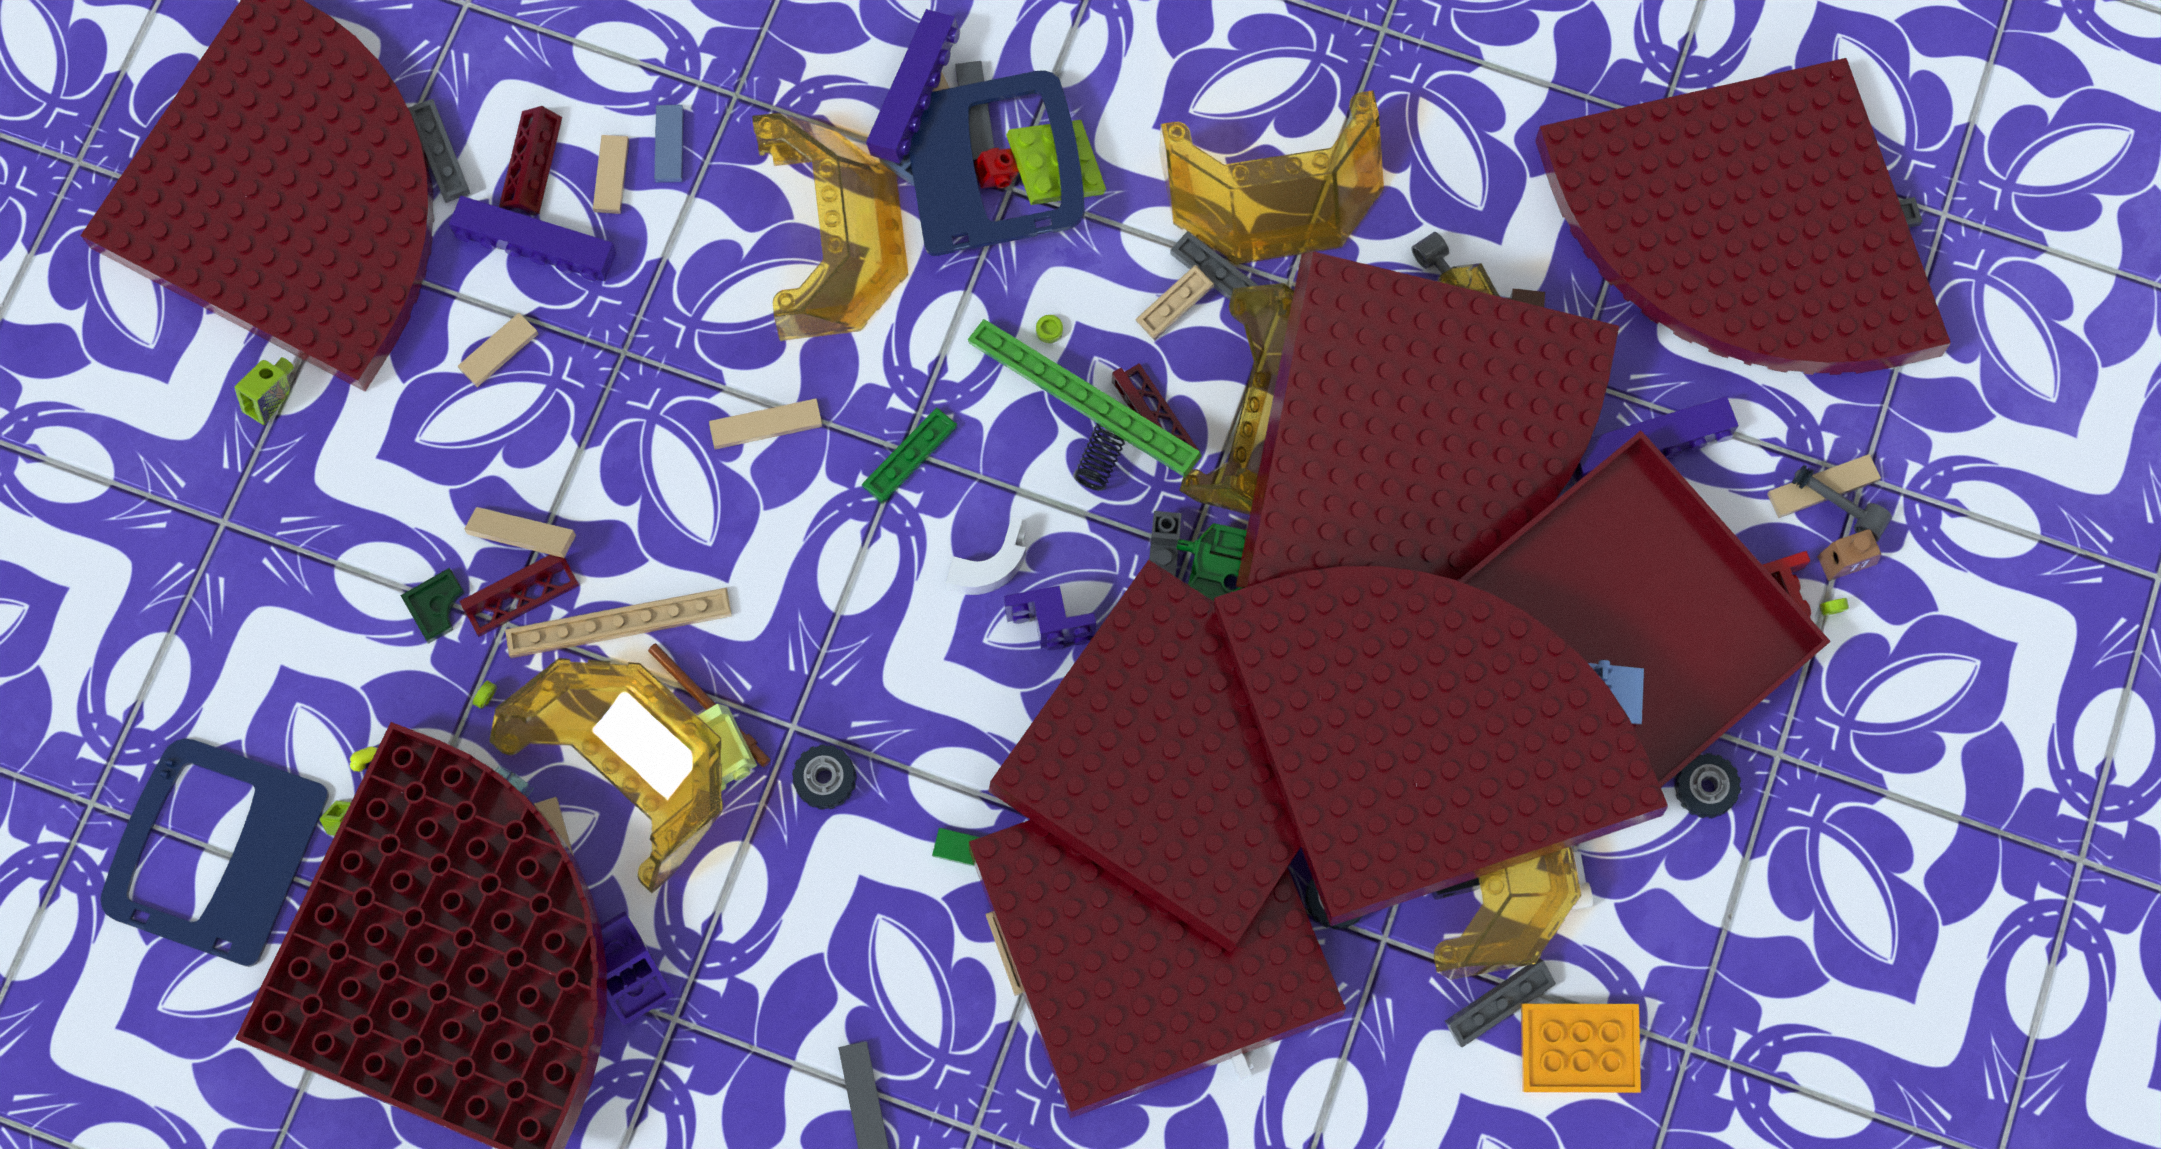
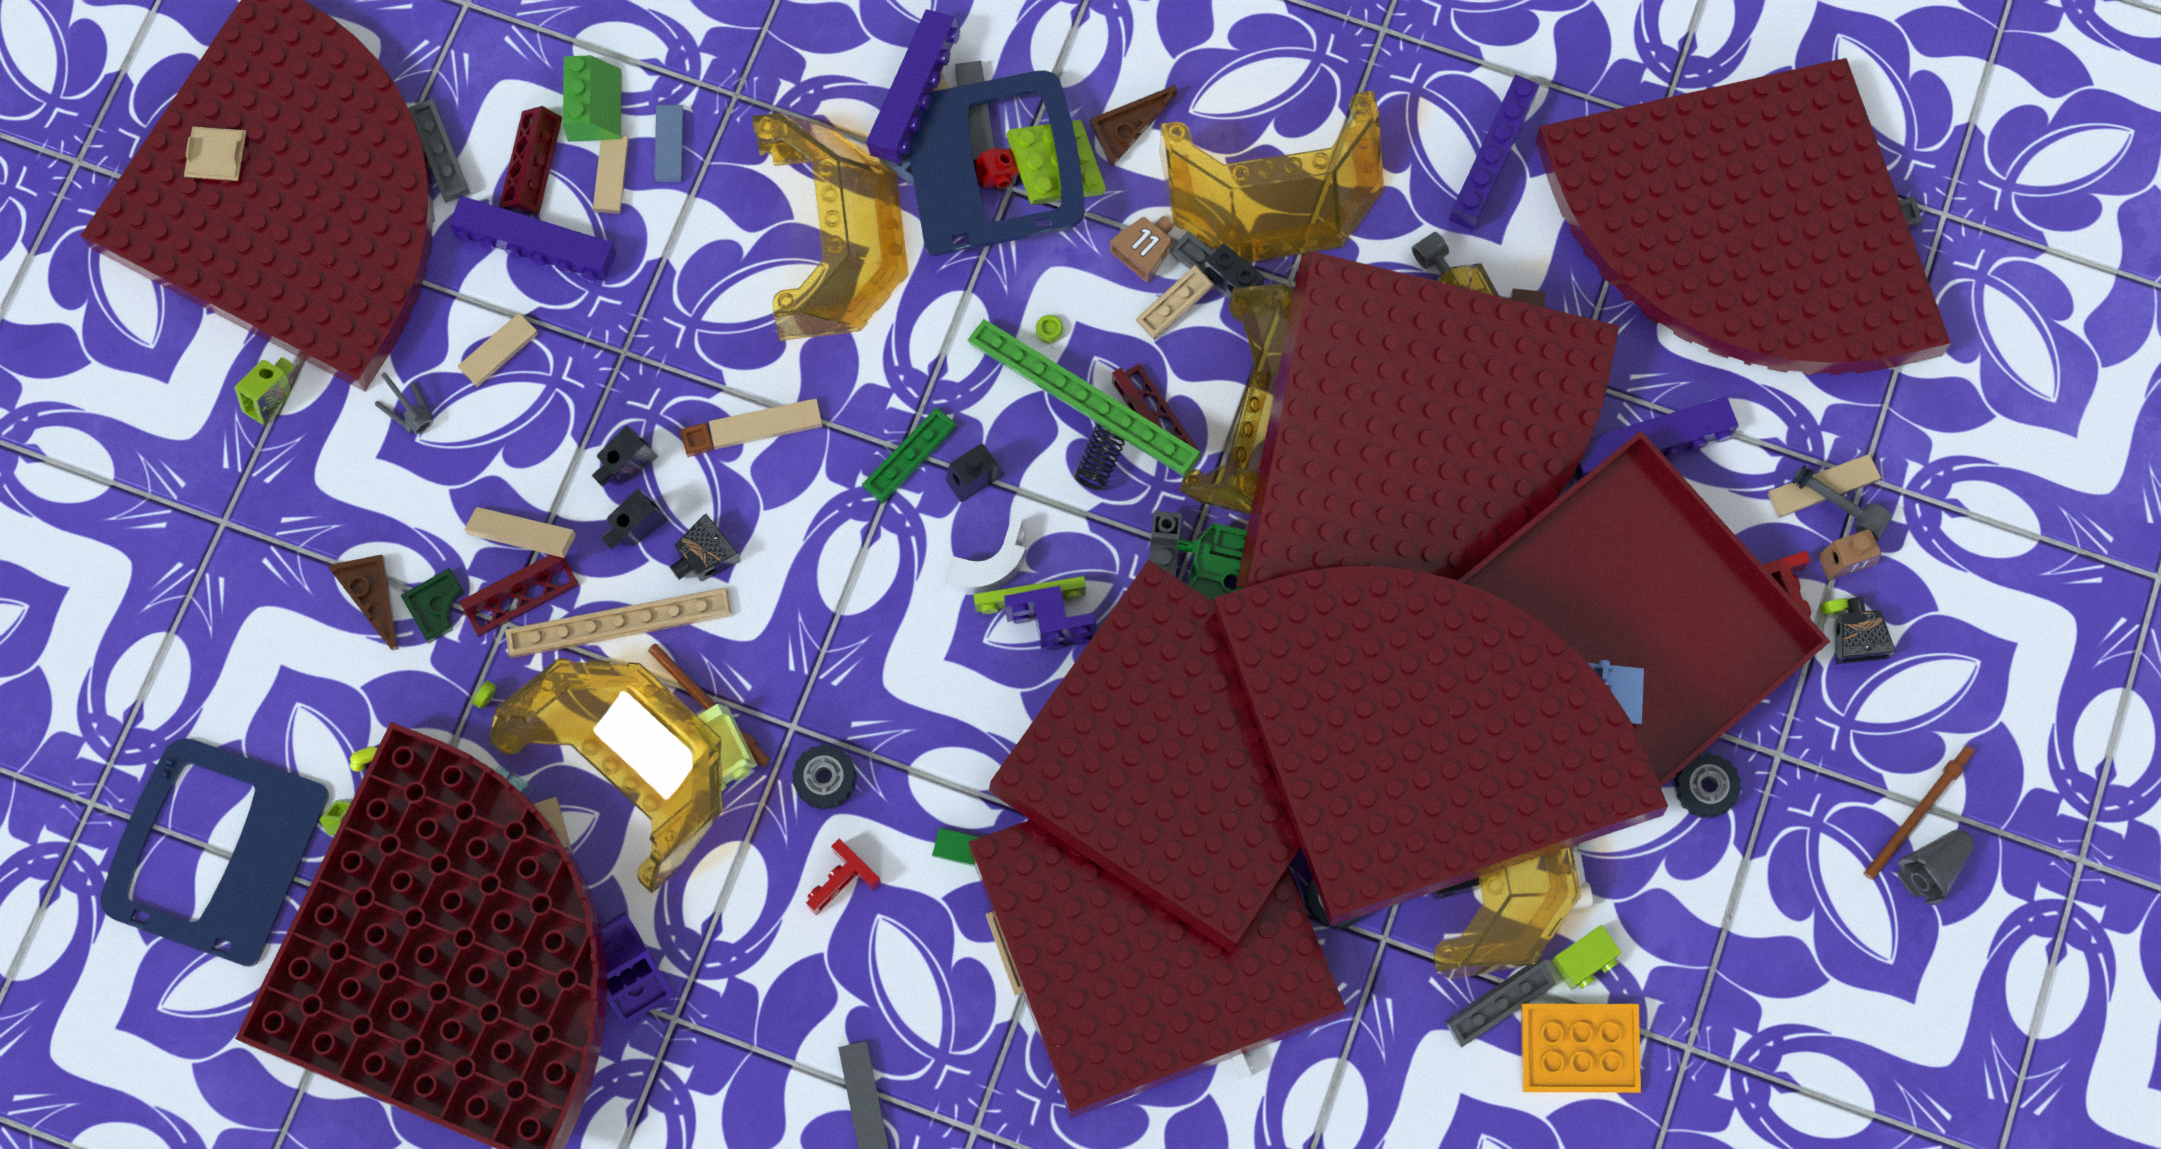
none -> tan piece [184,127,247,181]
none -> reddish brown wing [329,554,399,651]
none -> dark grey plant [375,372,433,435]
none -> bright green slope [563,55,622,142]
none -> black torso [592,425,658,487]
none -> black torso [601,488,669,550]
none -> torso [669,514,740,581]
none -> dark orange tile [680,422,714,458]
none -> red bracket [806,838,881,916]
none -> black torso [946,443,1004,502]
none -> lime plate [973,576,1086,614]
none -> reddish brown wing [1090,85,1177,166]
none -> medium nougat torso [1109,216,1174,284]
none -> black brick [1204,243,1265,308]
none -> dark purple brick [1449,74,1540,231]
none -> lime brick [1550,925,1622,990]
none -> torso [1835,597,1896,665]
none -> dark orange bar [1863,745,1975,880]
none -> dark grey cone [1897,830,1975,905]

